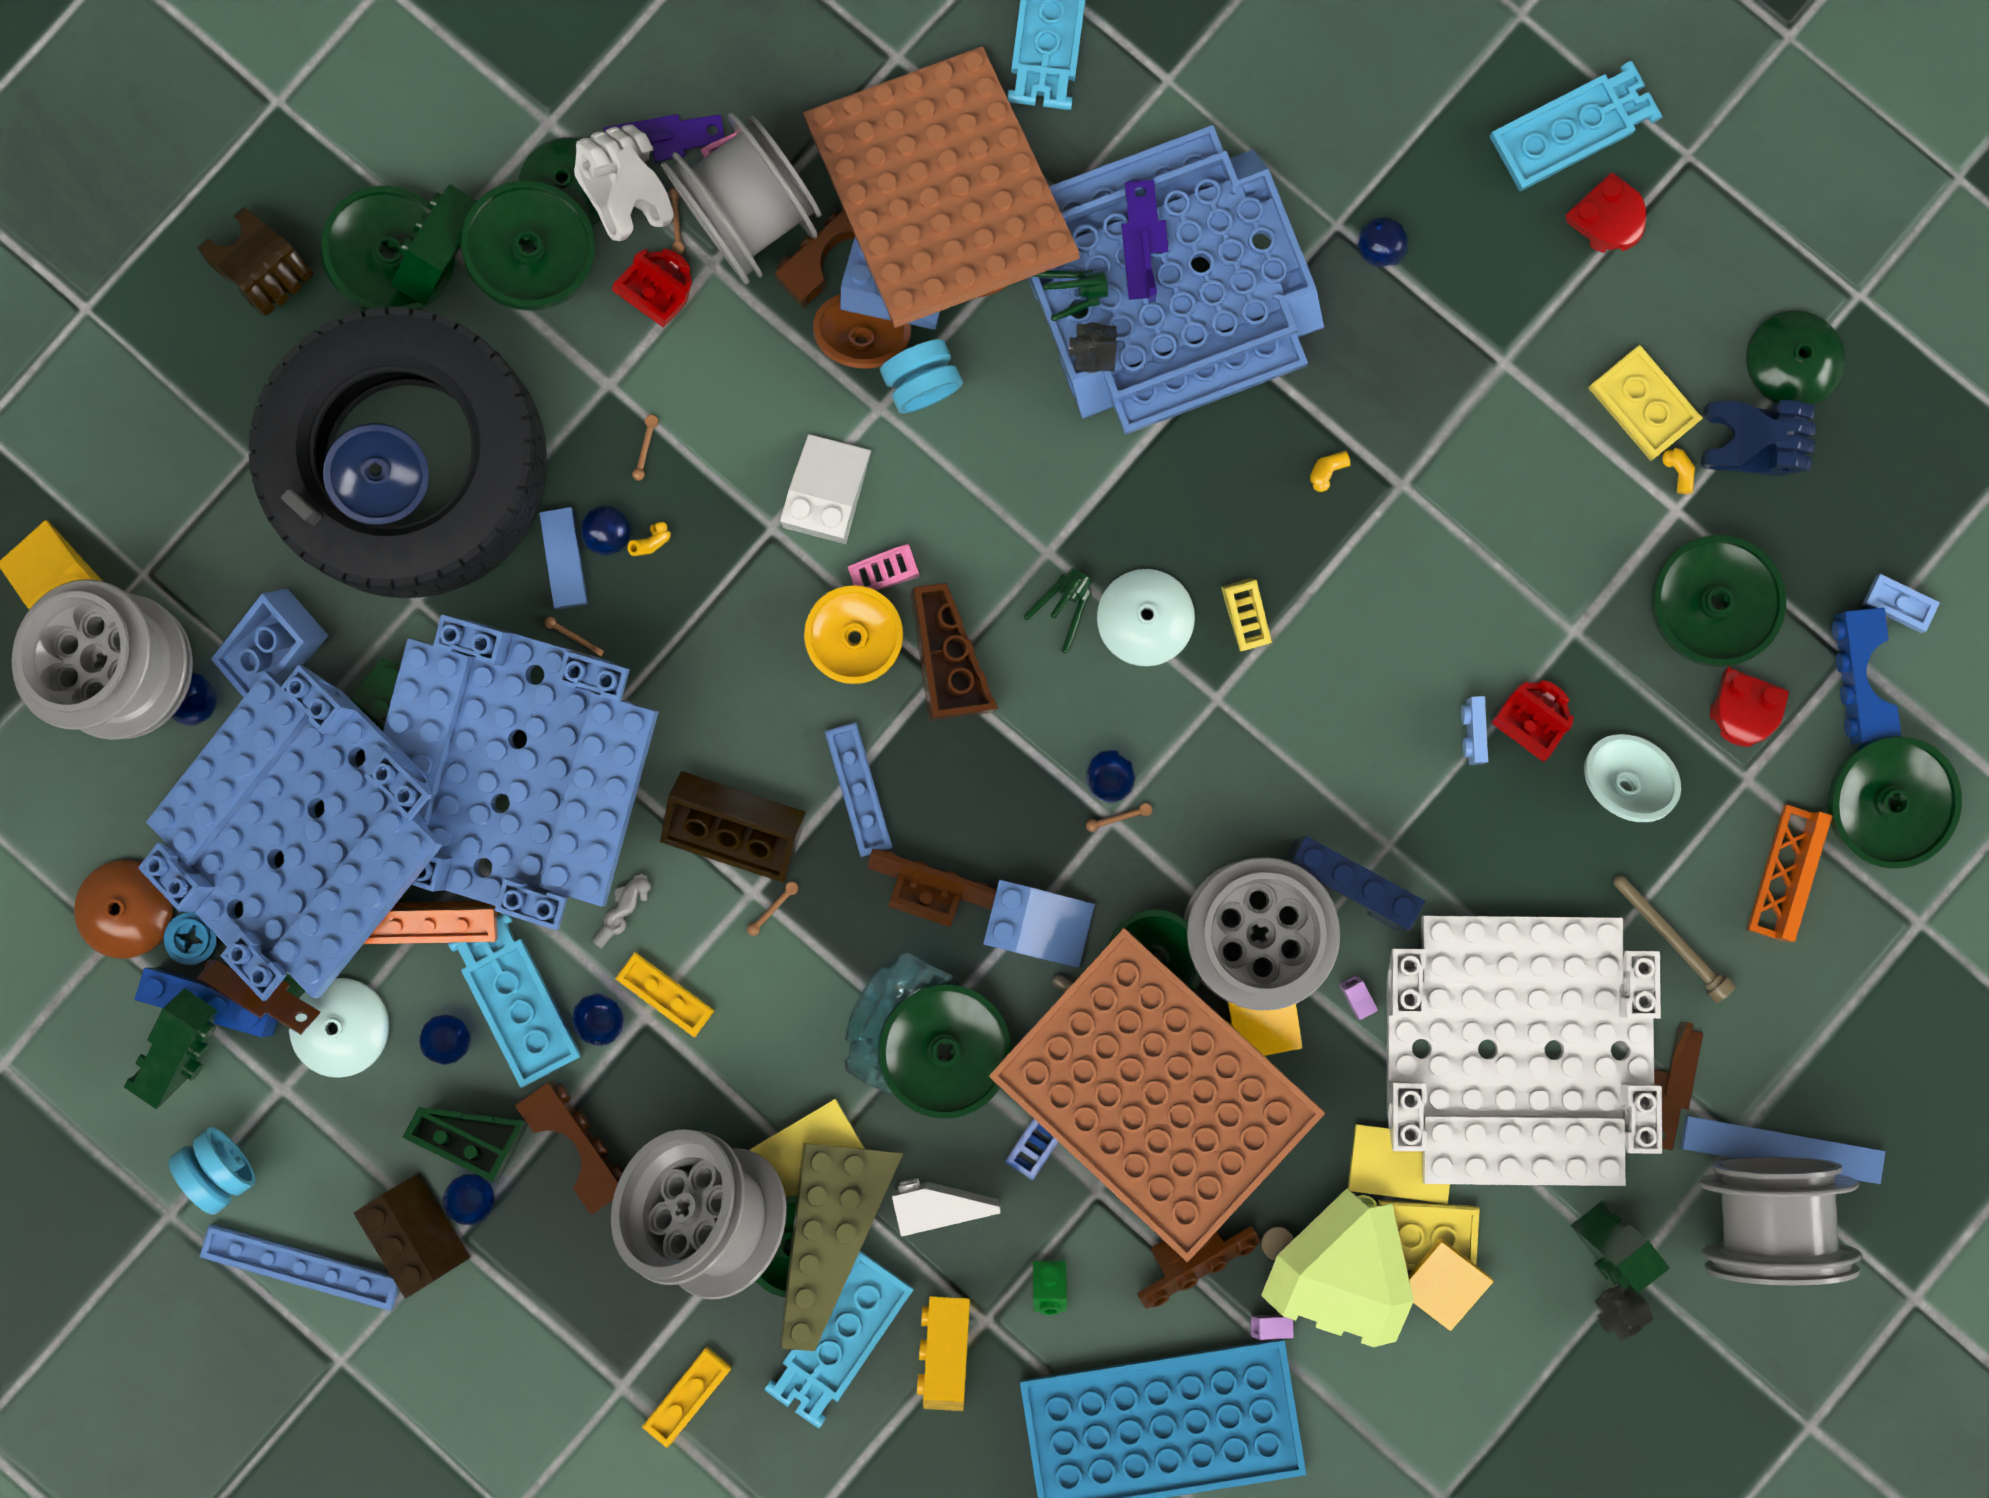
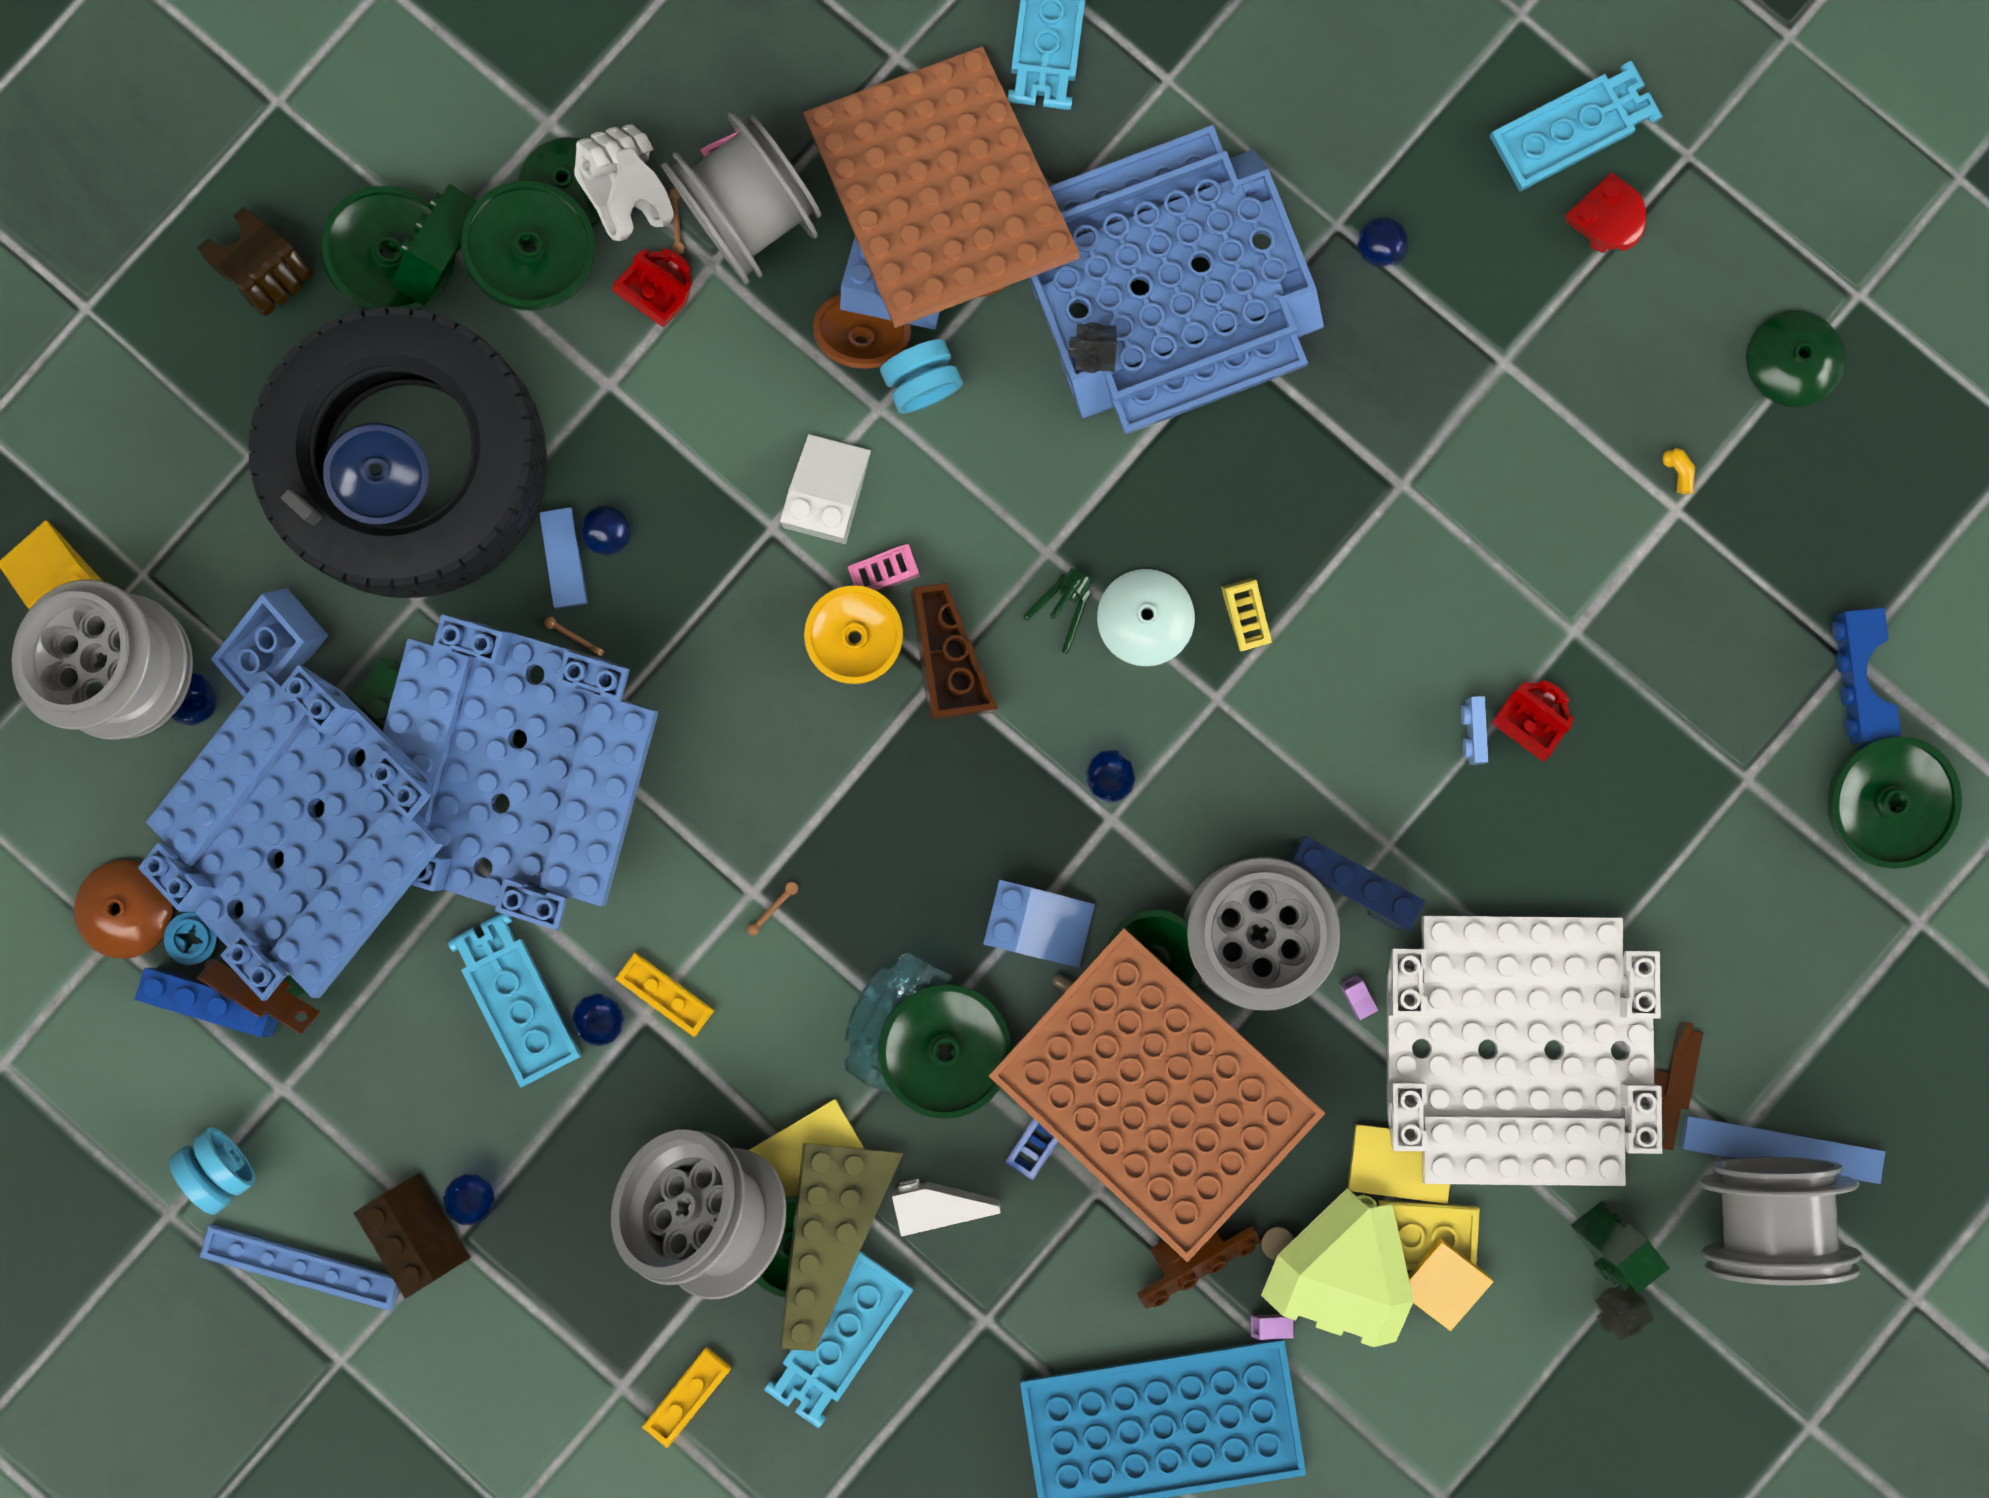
dark green wedge [124,988,218,1110] -> none
light aqua dish [289,978,390,1077] -> none
orange fence [364,901,499,944] -> none
dark green wedge [402,1107,528,1184] -> none
clear blue hair [419,1014,471,1066] -> none
reddish brown arch [515,1080,624,1215] -> none
light grey animal [592,874,651,949] -> none
dark purple piece [603,114,725,163] -> none
yellow arm [627,522,671,556] -> none
medium nougat hinge [632,415,659,481] -> none
dark brown slope [660,771,806,883] -> none
reddish brown arch [775,210,855,309] -> none
medium blue tile [825,722,893,857] -> none
reddish brown bracket [868,849,997,927] -> none
yellow wedge [917,1296,970,1411] -> none
dark green plant [1032,270,1108,321] -> none
green bracket [1033,1261,1067,1316] -> none
medium nougat hinge [1086,803,1152,832] -> none
dark purple piece [1121,180,1169,303] -> none
yellow tile [1227,1001,1303,1056] -> none
yellow arm [1310,450,1350,492] -> none
light aqua dish [1584,734,1681,822] -> none
light yellow tile [1588,345,1703,461] -> none
dark tan piece [1613,875,1736,1004] -> none
dark green dish [1651,535,1787,667] -> none
dark blue piece [1701,400,1816,476] -> none
red slope [1710,667,1789,747] -> none
orange fence [1746,805,1832,942] -> none
light blue plate [1862,574,1940,633] -> none

